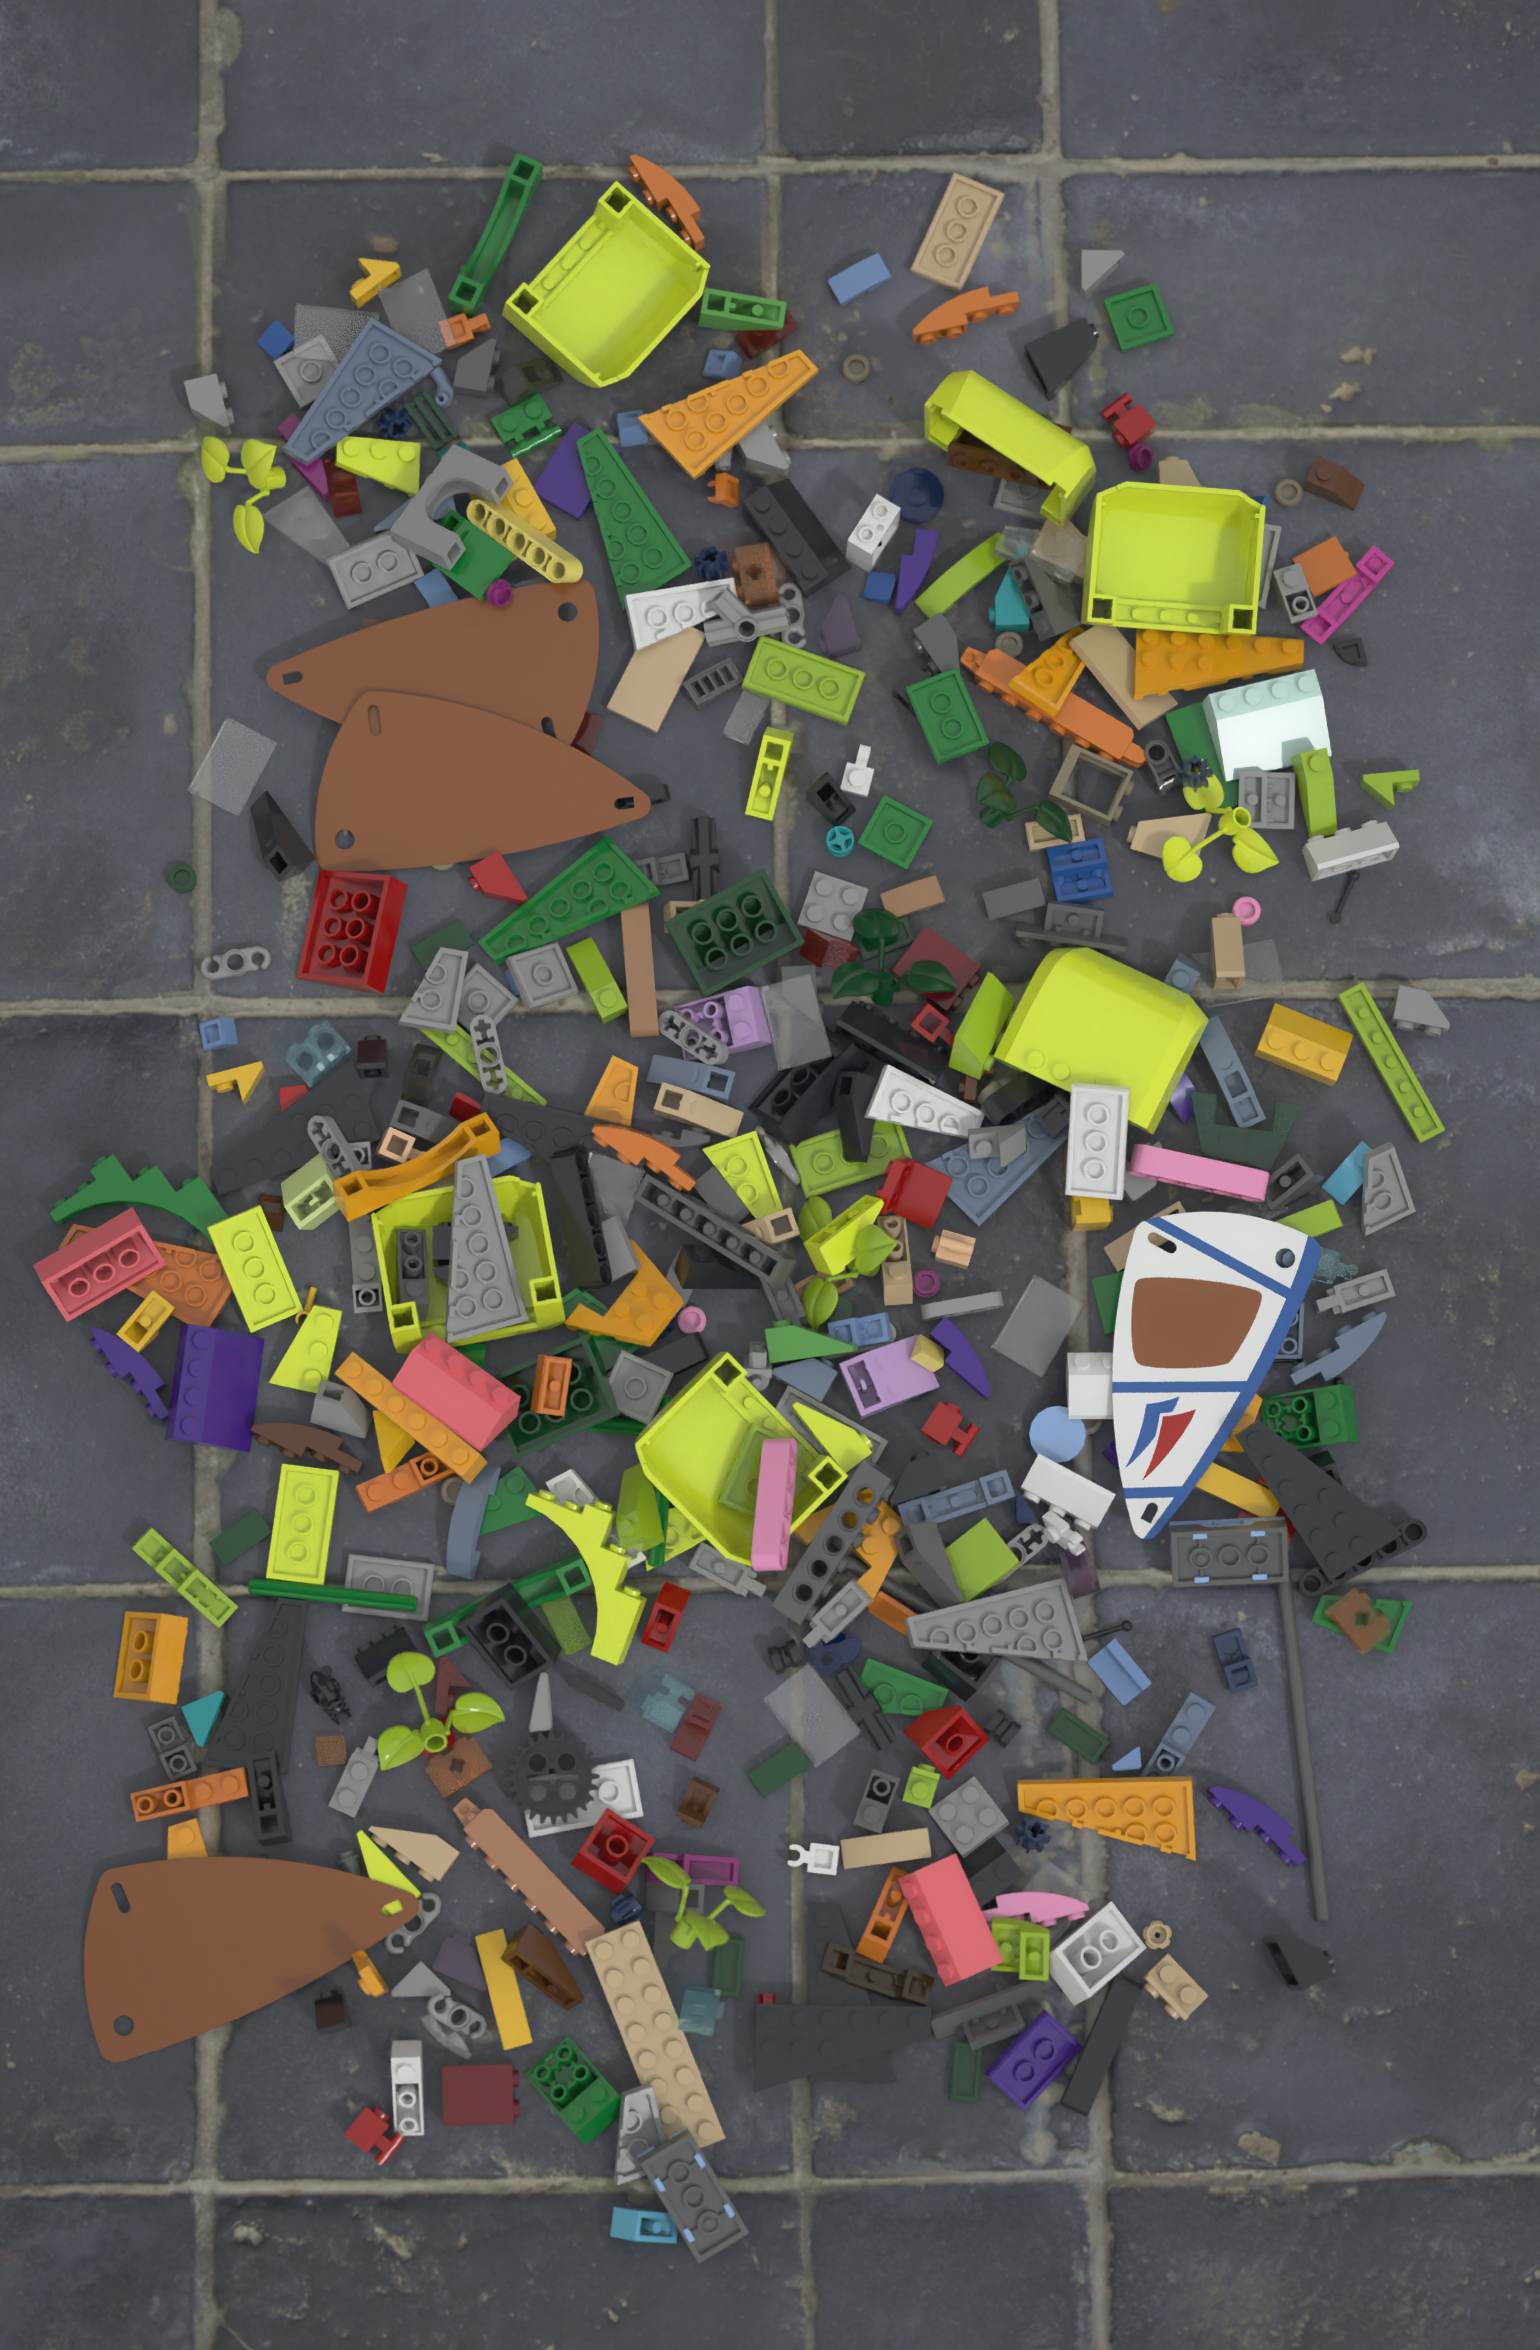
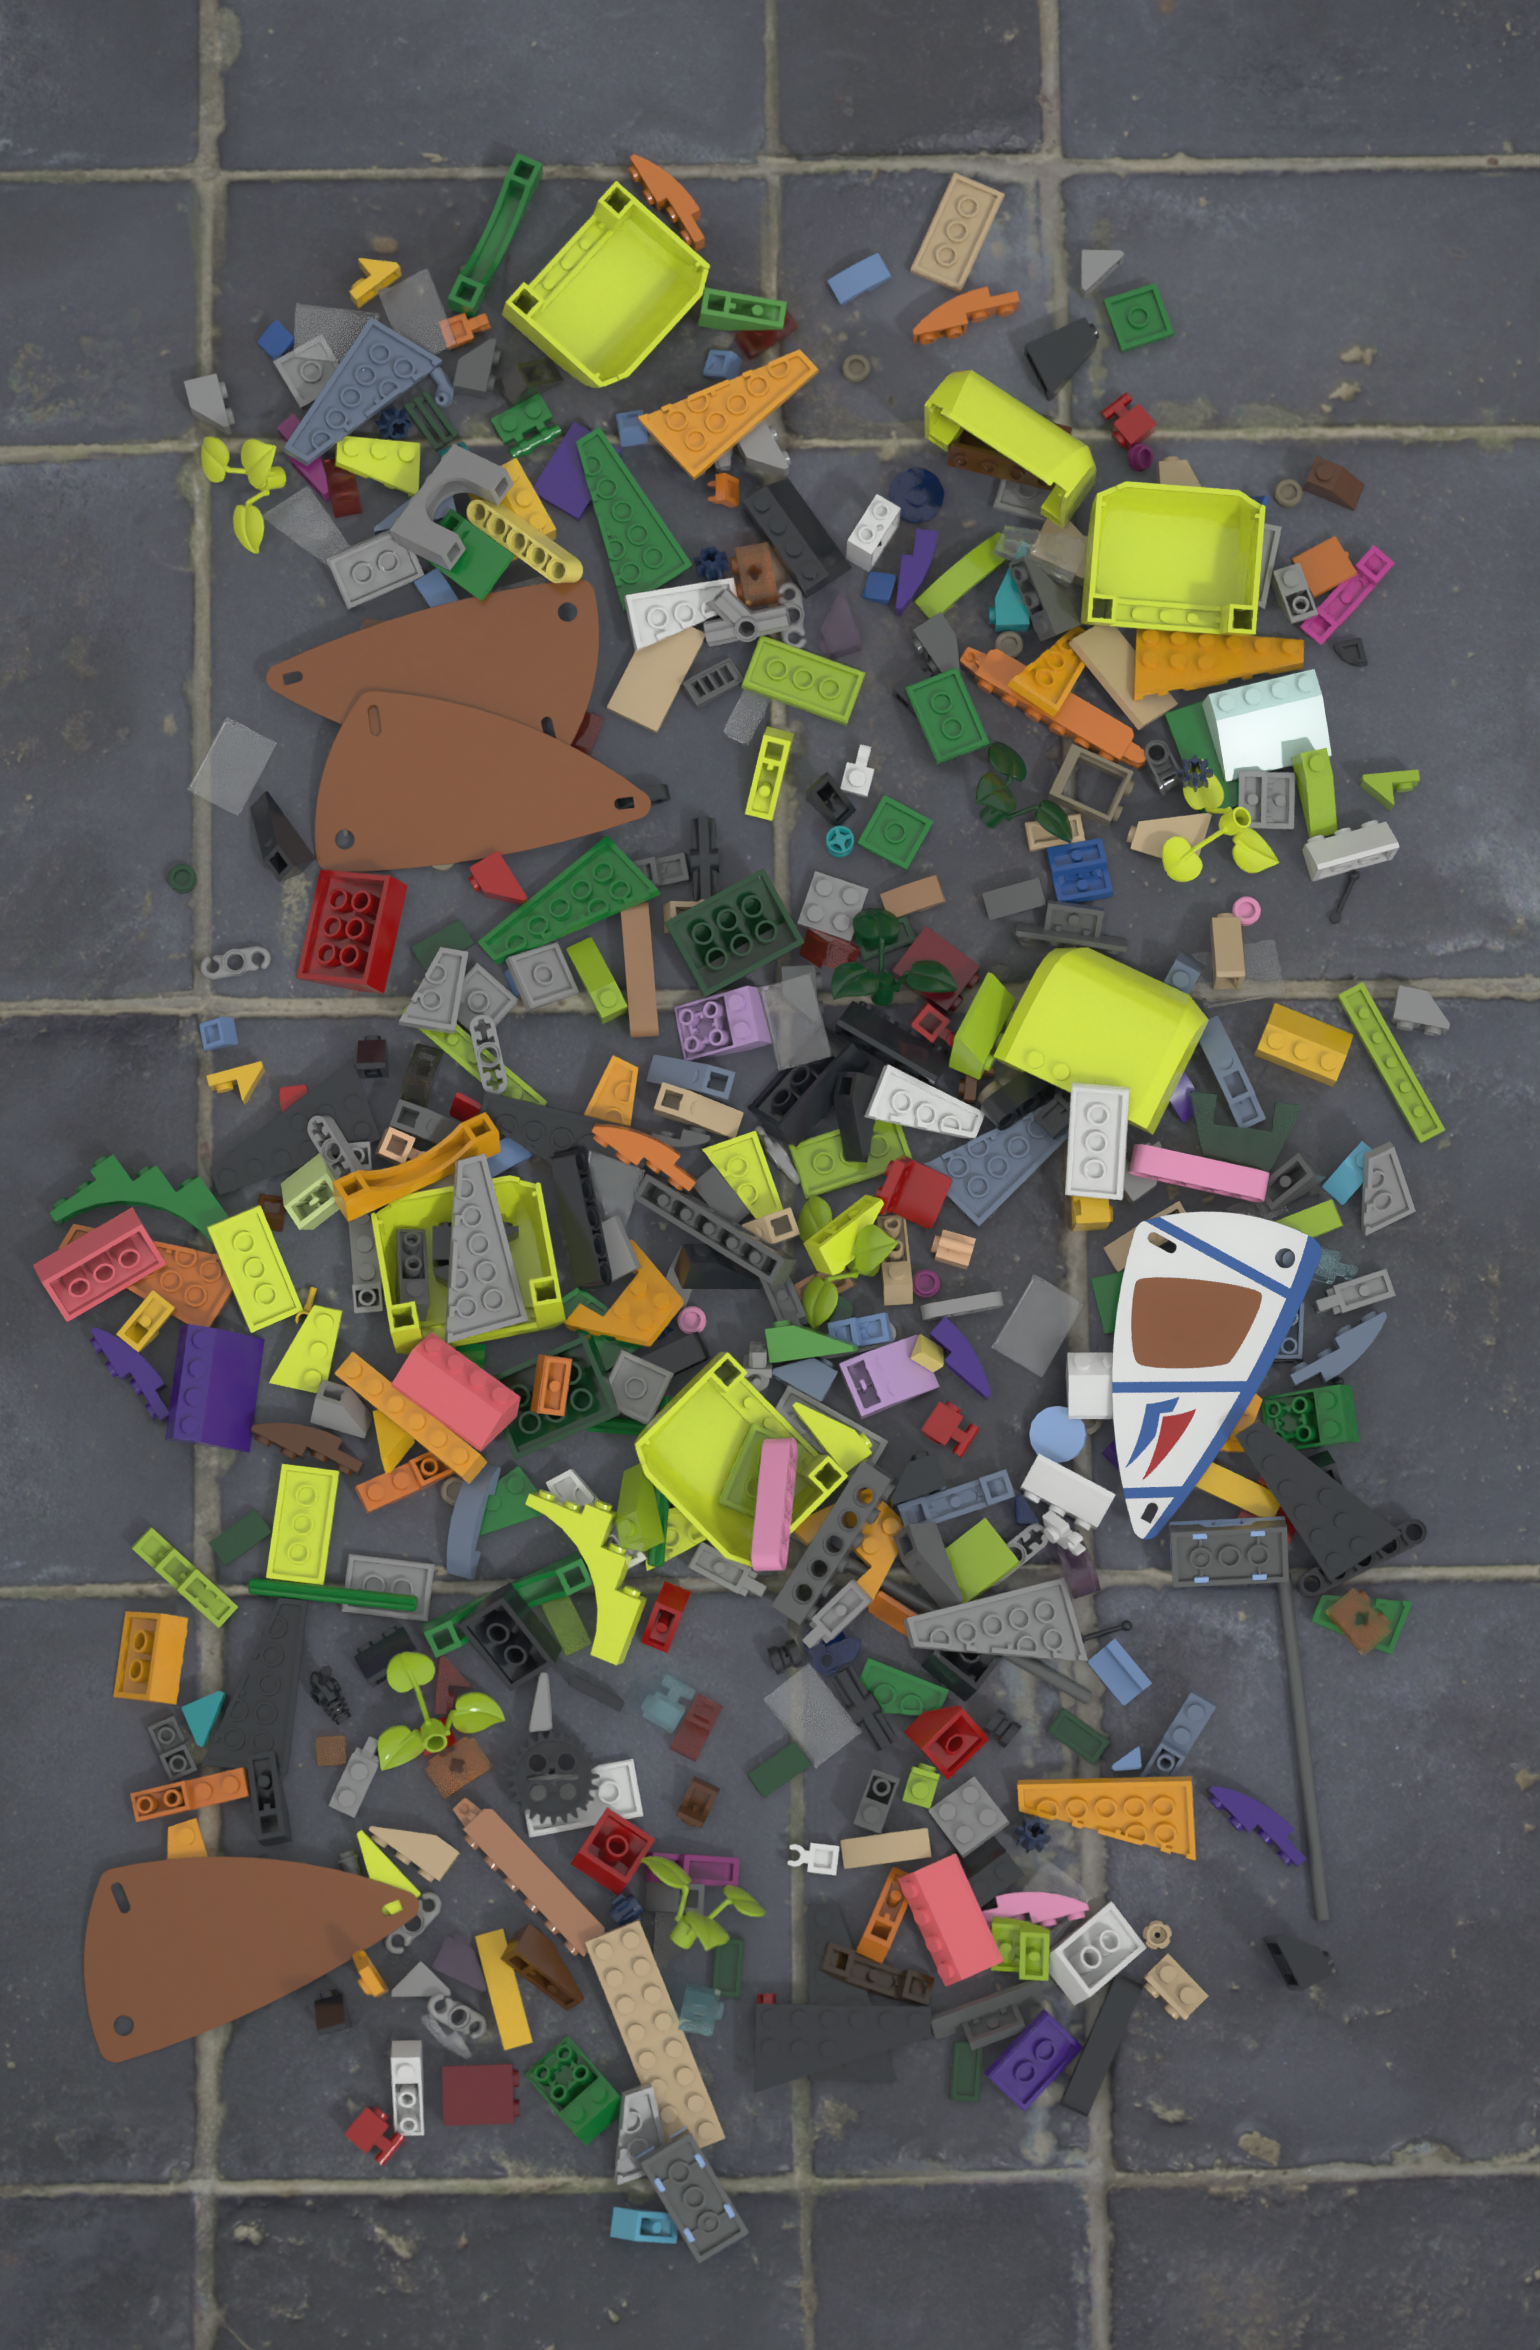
clear light blue brick [284,1021,351,1088] -> none
magenta plate [486,579,513,607] -> none
light grey beam [658,1010,729,1066] -> none
light grey slope [968,1124,1026,1167] -> none
dark blue slope [1211,1627,1259,1694] -> none

